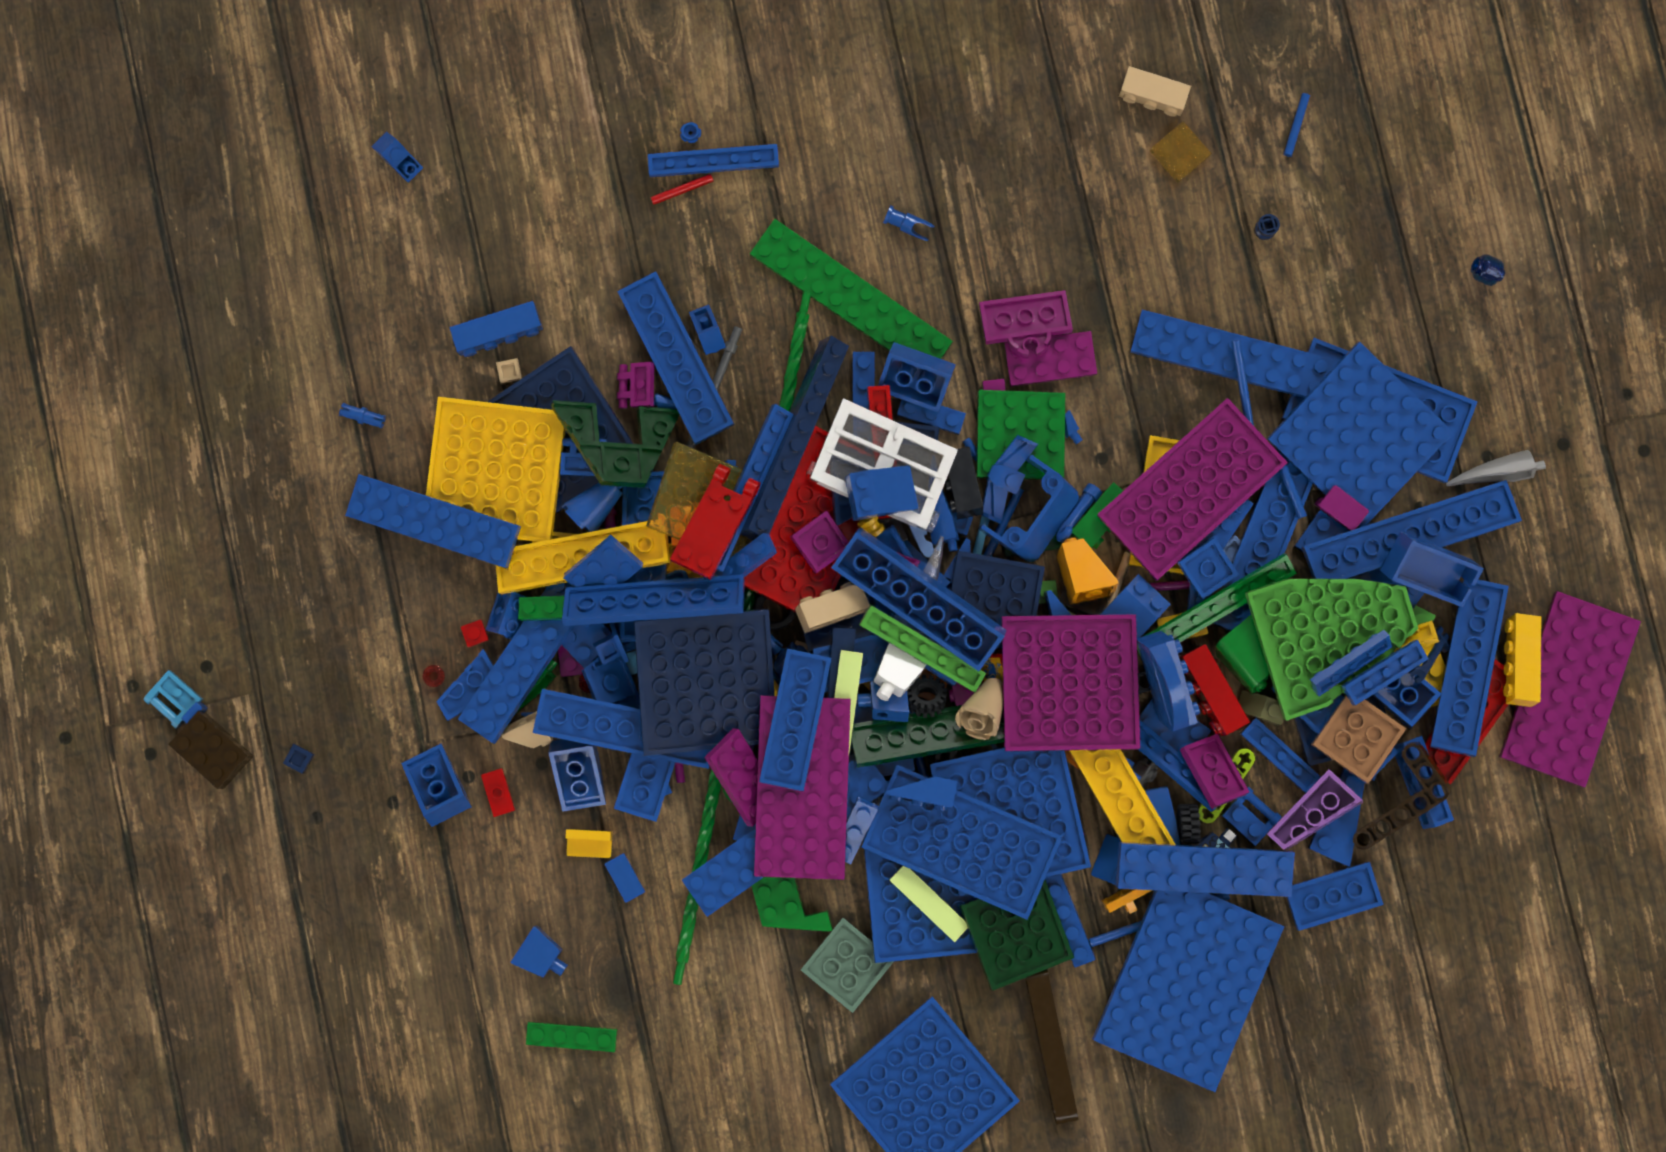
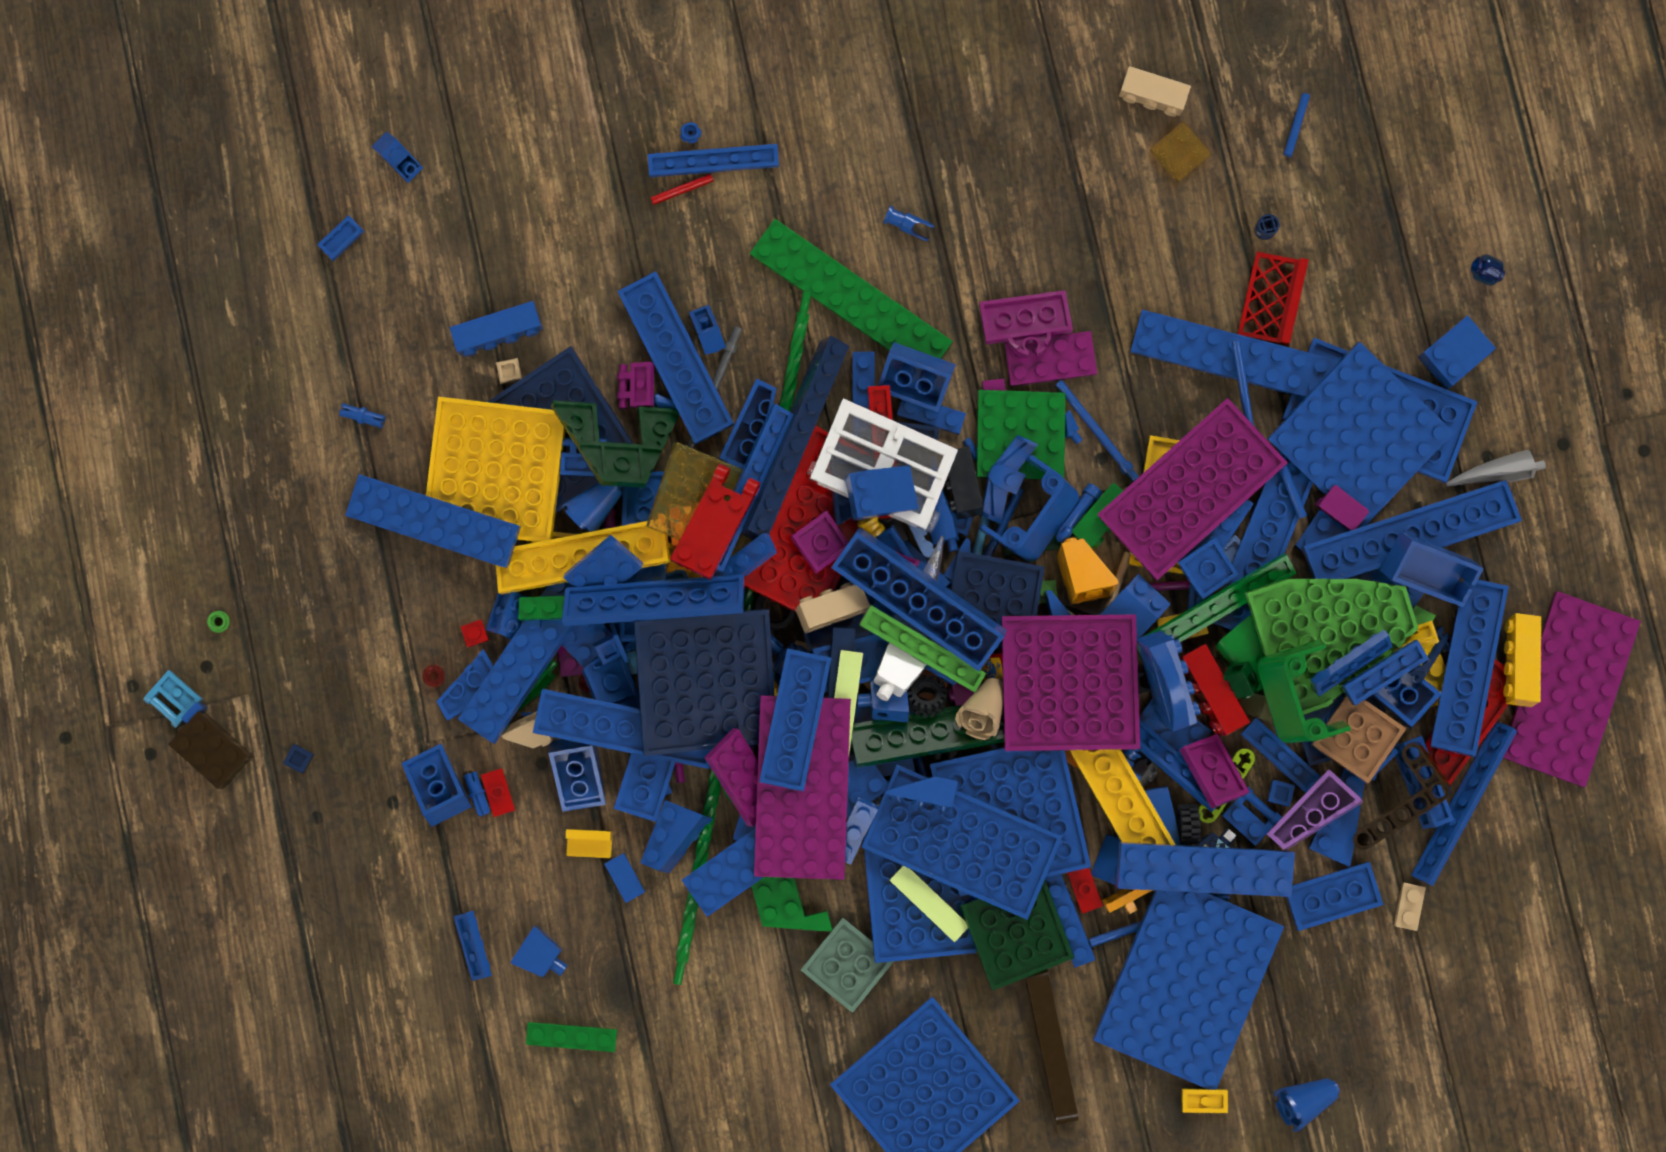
none -> bright green plate [207,611,230,633]
none -> blue plate [317,215,365,262]
none -> blue plate [454,911,492,981]
none -> blue axle [463,771,490,816]
none -> blue wedge [640,800,713,873]
none -> blue wedge [718,379,777,471]
none -> blue bar [1055,380,1139,482]
none -> red plate [1067,868,1103,914]
none -> blue plate [1122,749,1142,761]
none -> yellow plate [1182,1089,1228,1113]
none -> dark green brick [1223,661,1259,699]
none -> red fence [1238,252,1309,347]
none -> green windscreen [1256,639,1351,743]
none -> blue plate [1267,780,1295,807]
none -> blue cone [1274,1078,1340,1132]
none -> tan plate [1393,882,1426,931]
none -> blue plate [1412,721,1517,886]
none -> blue slope [1418,315,1496,389]

